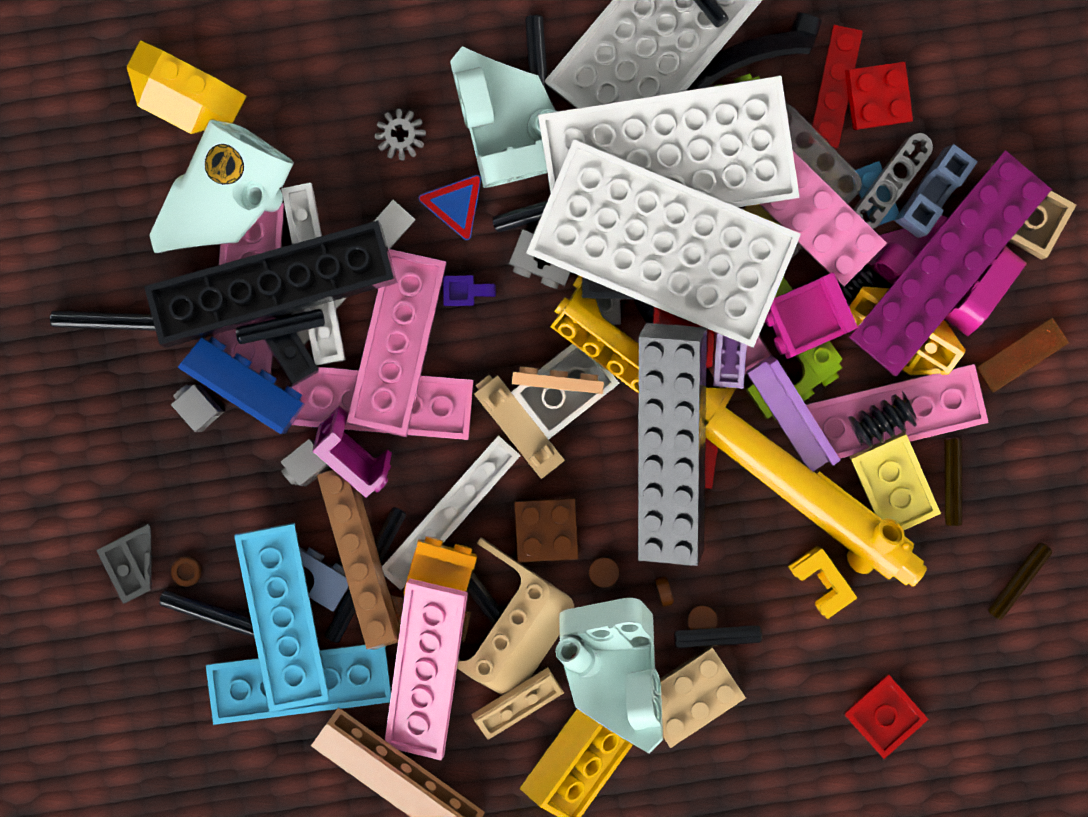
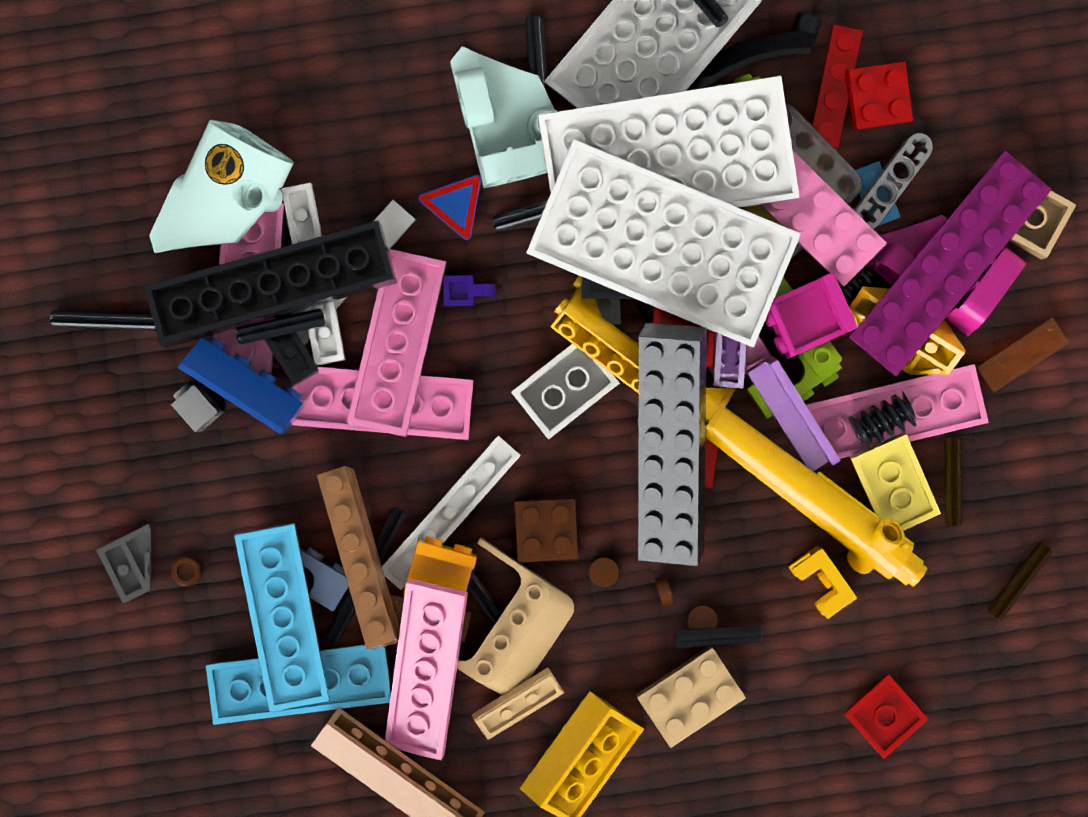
yellow wedge [127,40,247,134] -> none
black axle [159,590,255,638] -> none
light grey brick [281,439,331,487] -> none
magenta panel [312,406,392,498] -> none
light grey gear [375,109,426,161] -> none
tan brick [474,375,565,479] -> none
light grey brick [509,230,571,289] -> none
light nougat plate [512,367,604,394] -> none
light aqua panel [555,598,663,754] -> none
sand blue arch [894,144,978,238] -> none

